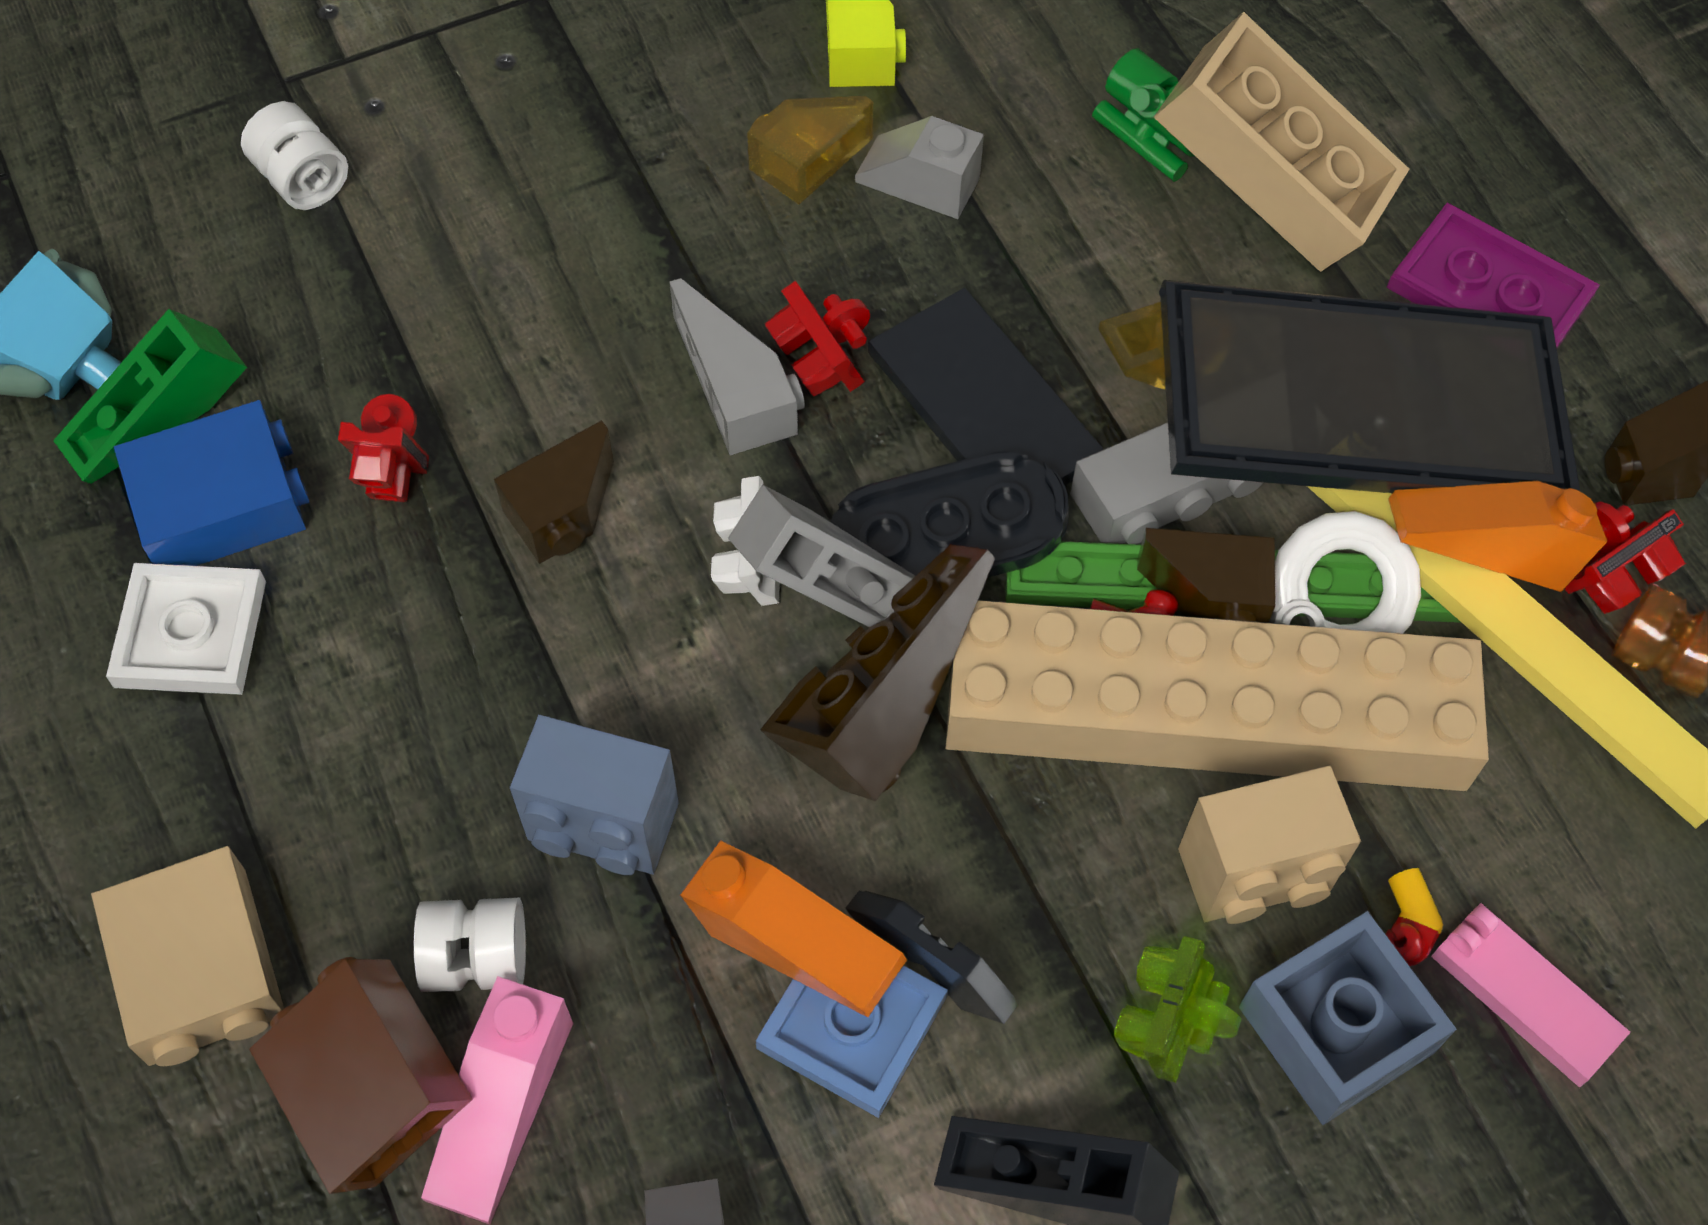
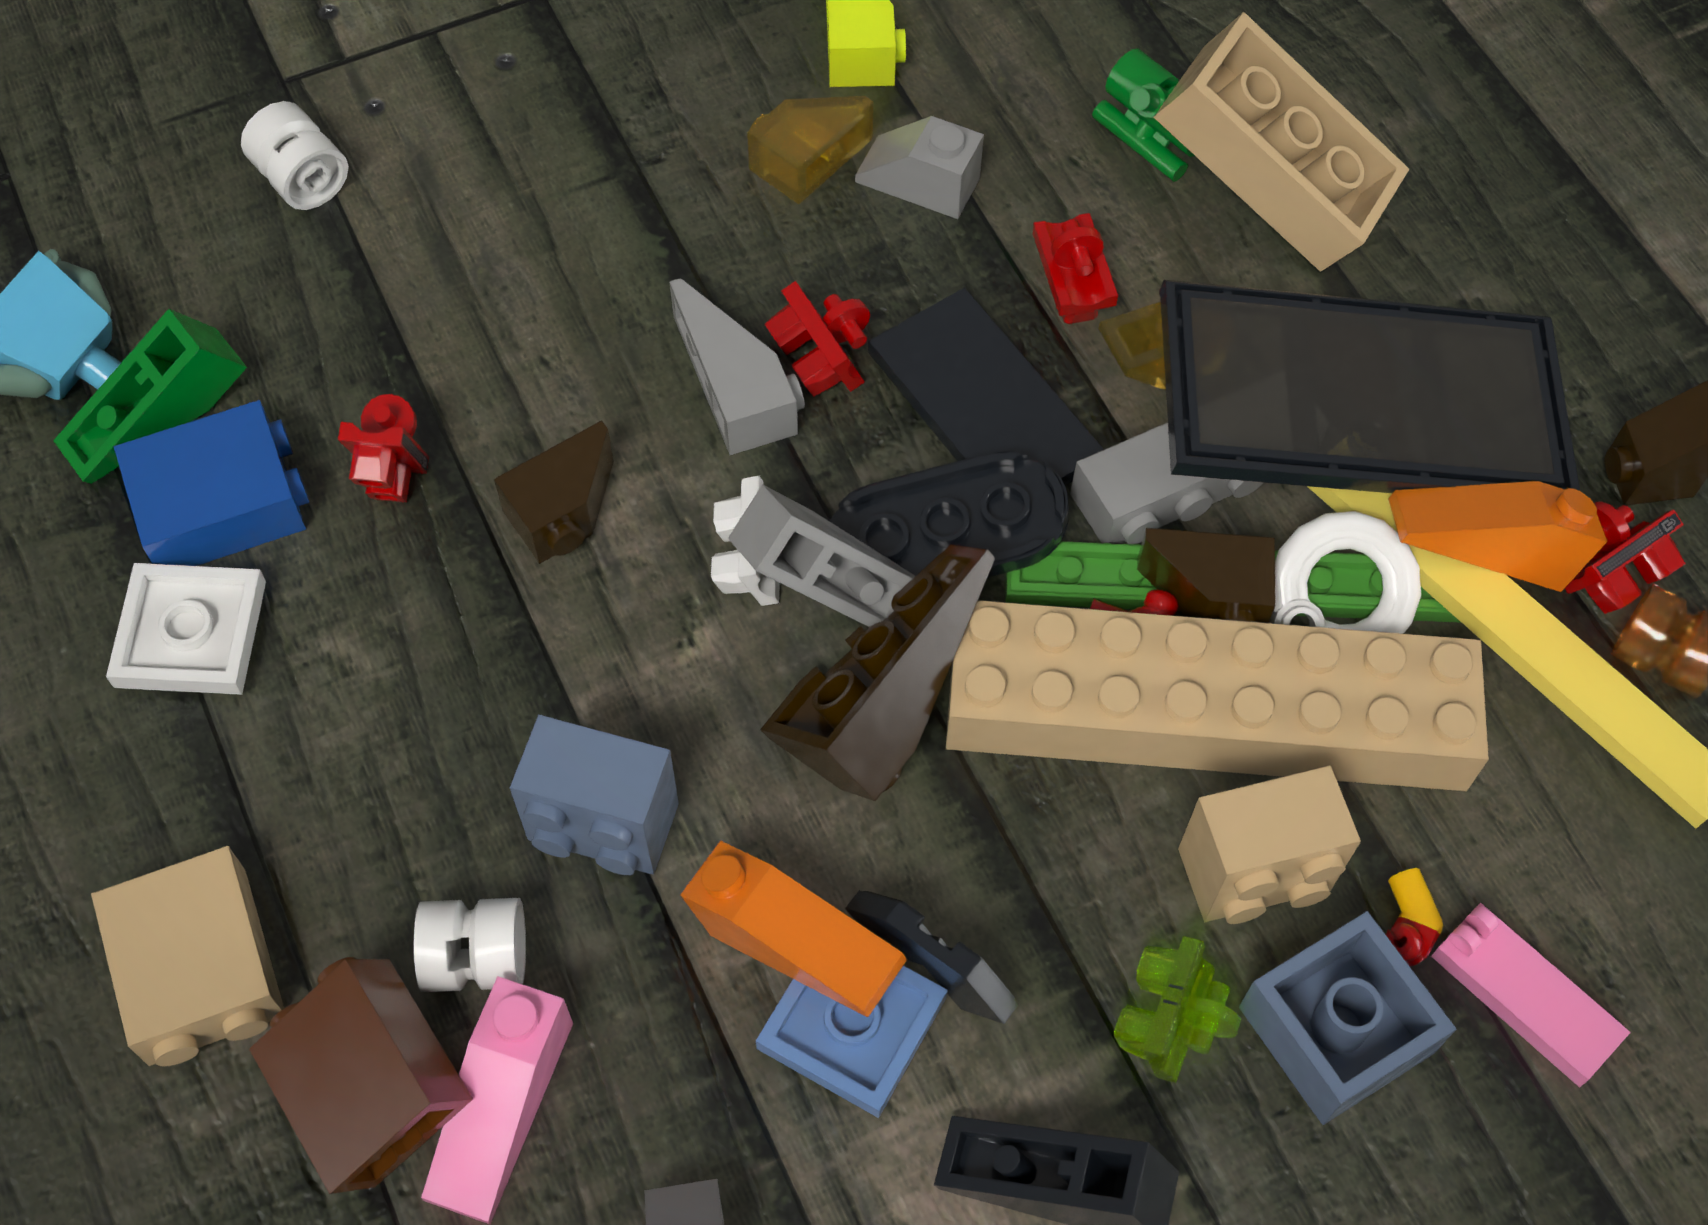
magenta tile [1387,202,1600,365] -> none
none -> red hips [1032,213,1118,324]

